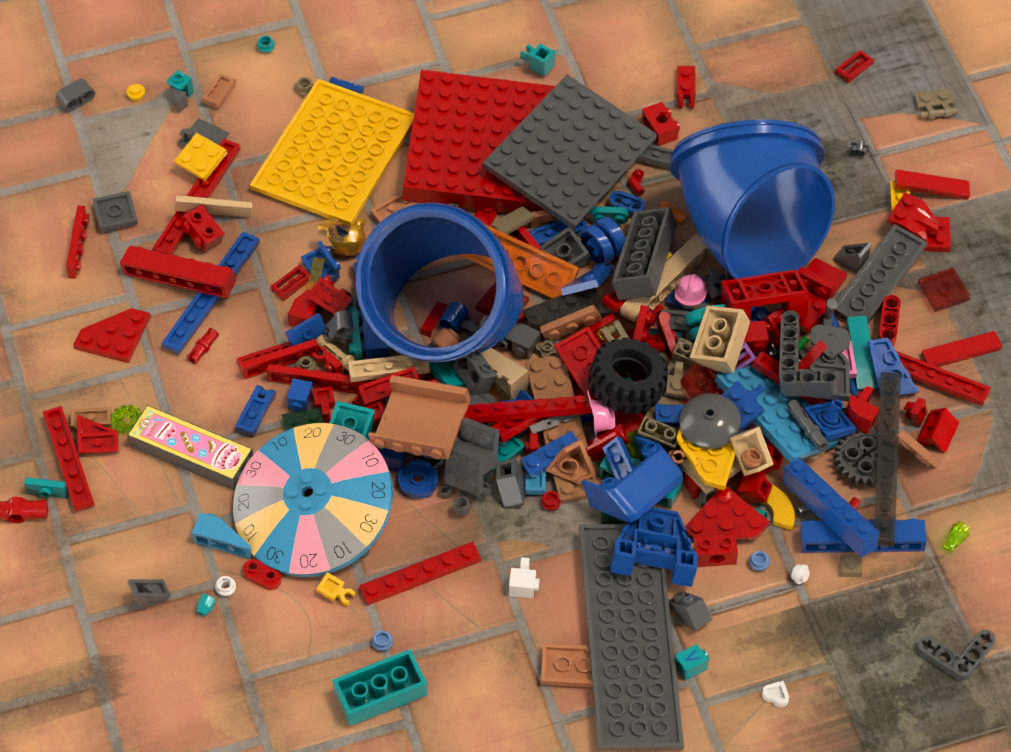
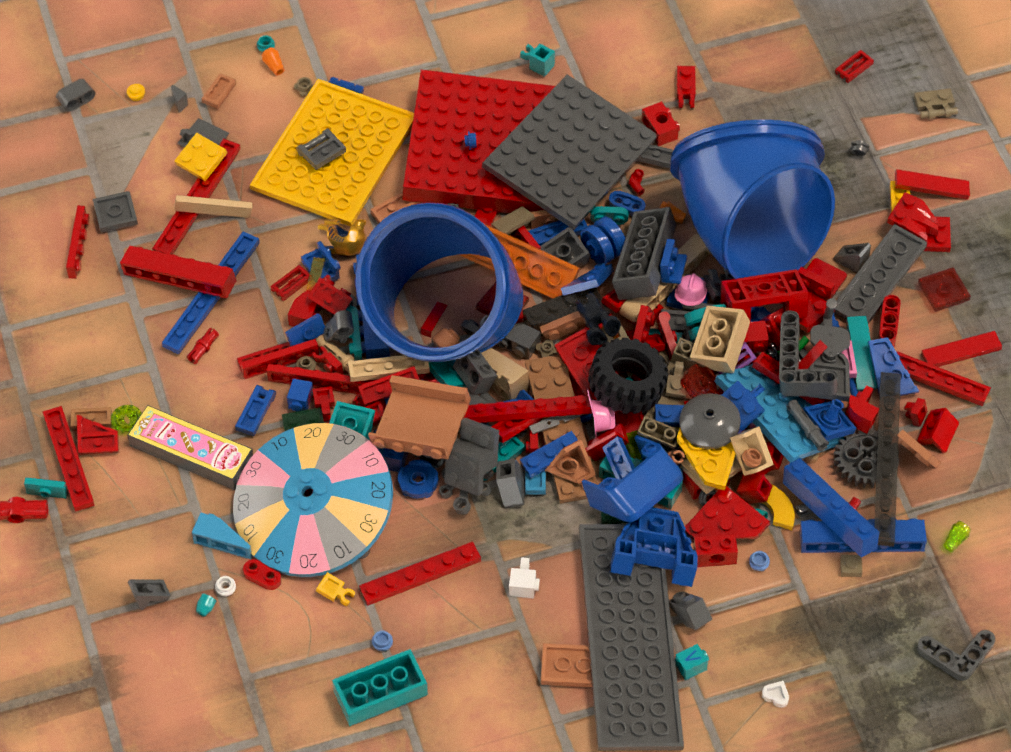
red plate [73,308,150,363] -> none
teal bracket [166,70,194,97] -> none
red brick [180,205,225,253] -> none
blue piece [439,301,469,332] -> none
red plate [541,491,561,511] -> none
white plate [791,564,810,584] -> none
none -> orange cone [262,48,285,75]
none -> dark grey plate [296,129,346,170]
none -> blue plate [464,131,477,150]
none -> black piece [576,293,621,345]
none -> blue bracket [660,239,687,284]

